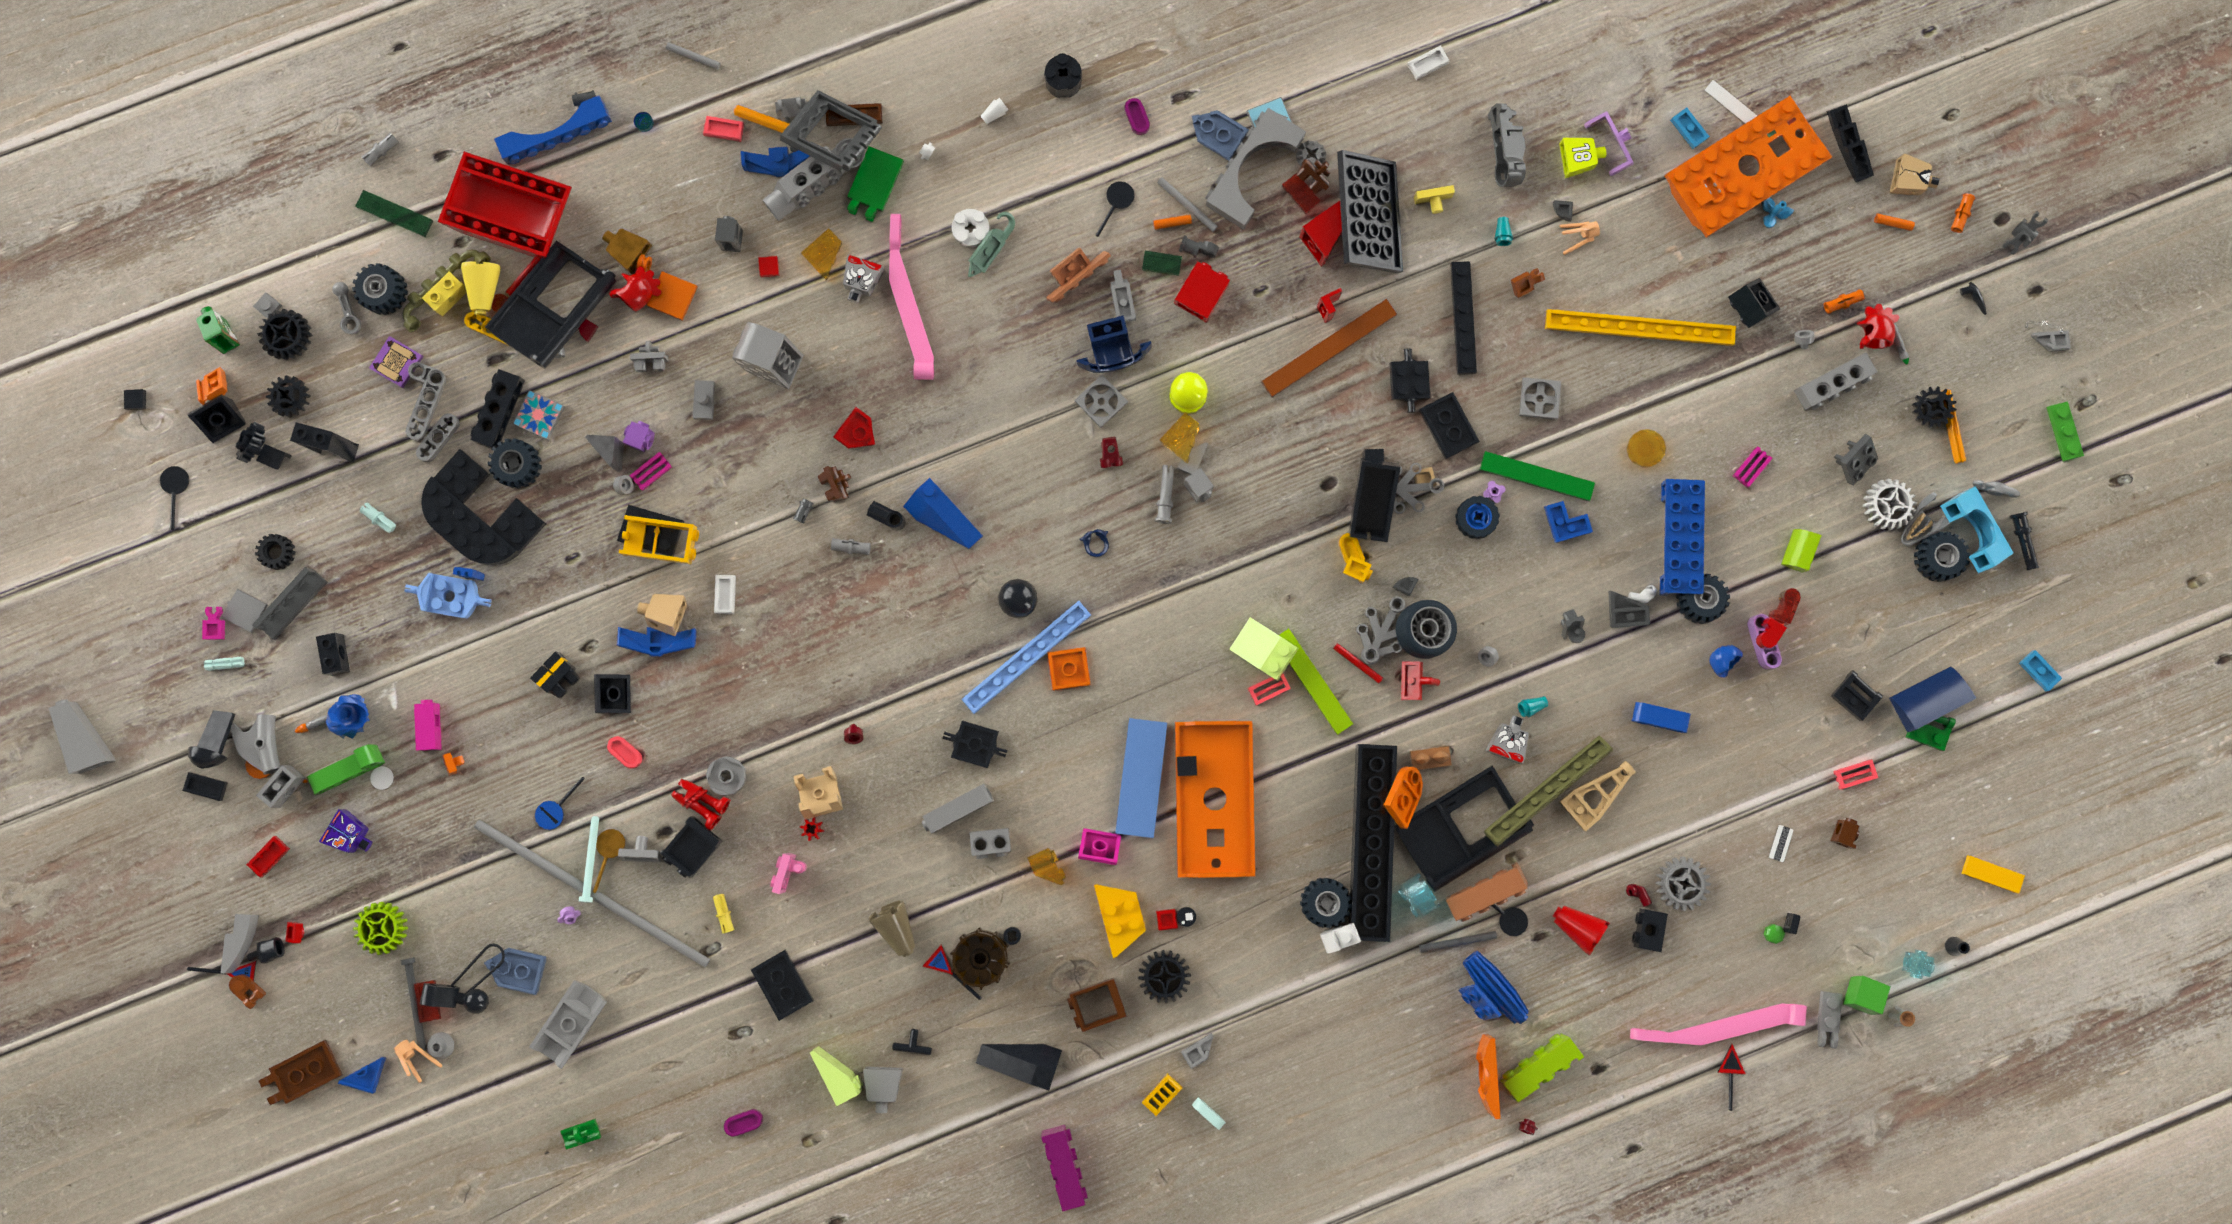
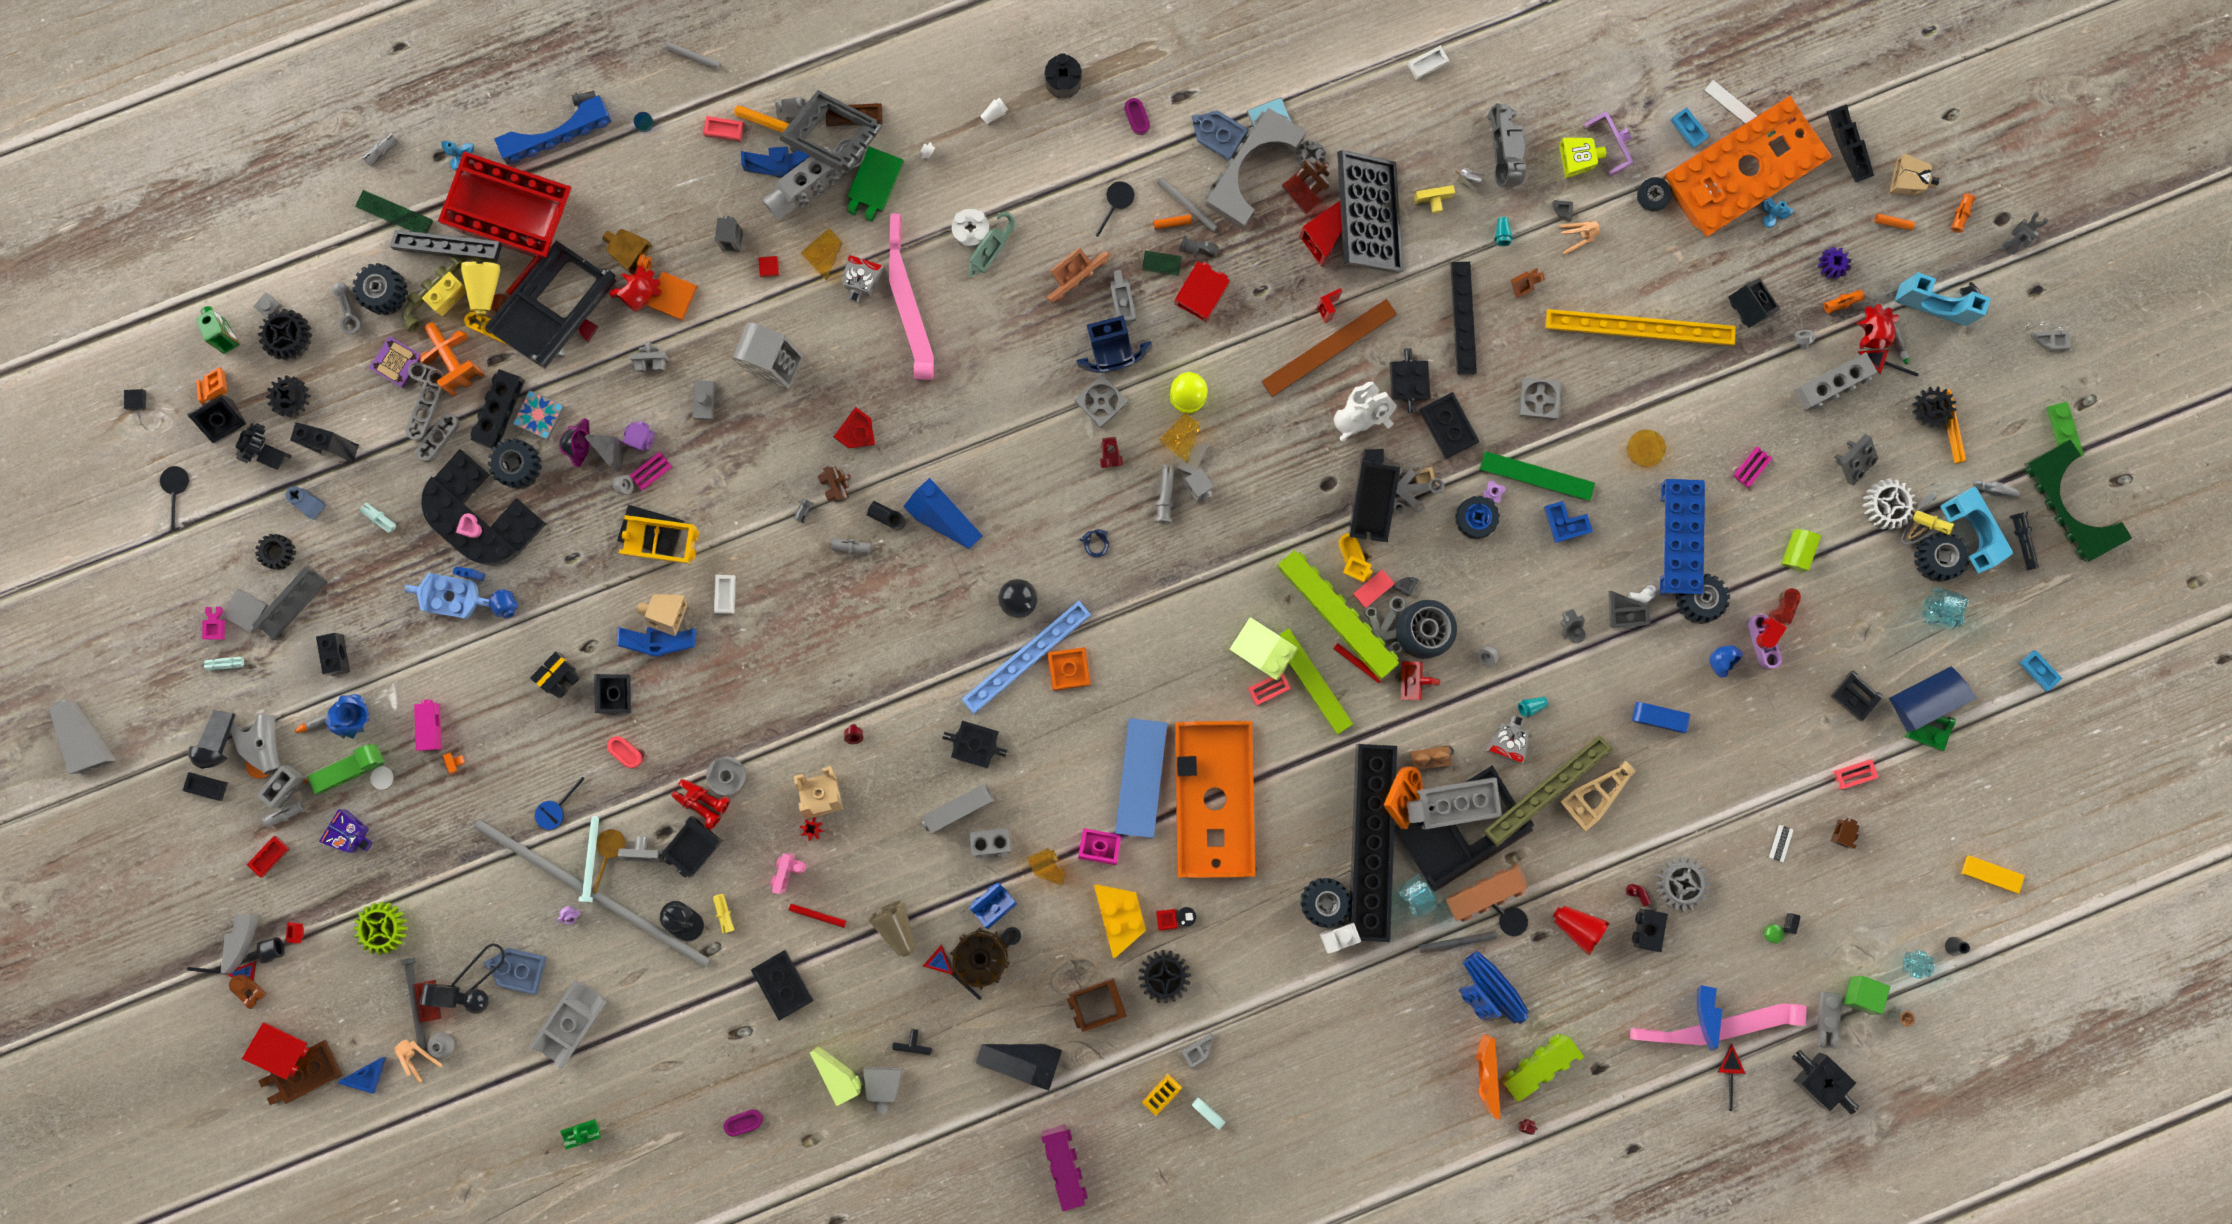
none -> red slope [241,1022,309,1080]
none -> light grey pin [262,800,305,828]
none -> sand blue piece [286,486,326,520]
none -> plate [390,230,502,262]
none -> orange piece [420,322,486,396]
none -> dark azure plant [441,141,474,170]
none -> bright pink tile [456,513,482,538]
none -> blue head [489,589,518,619]
none -> magenta hat [559,418,590,468]
none -> black piece [660,901,704,941]
none -> red bar [788,904,847,928]
none -> blue bracket [969,882,1017,929]
none -> lime brick [1277,550,1399,681]
none -> white helmet [1334,381,1397,442]
none -> coral tile [1353,569,1395,608]
none -> light grey hinge [1407,777,1502,829]
none -> flat silver piece [1455,167,1485,192]
none -> black bush [1637,177,1672,212]
none -> blue slope [1696,985,1723,1051]
none -> black brick [1792,1050,1859,1115]
none -> dark purple gear [1817,247,1852,280]
none -> piece [1858,349,1919,377]
none -> medium azure arch [1894,272,1991,326]
none -> light yellow axle [1913,511,1955,535]
none -> clear light blue brick [1922,587,1968,630]
none -> dark green arch [2024,439,2132,562]

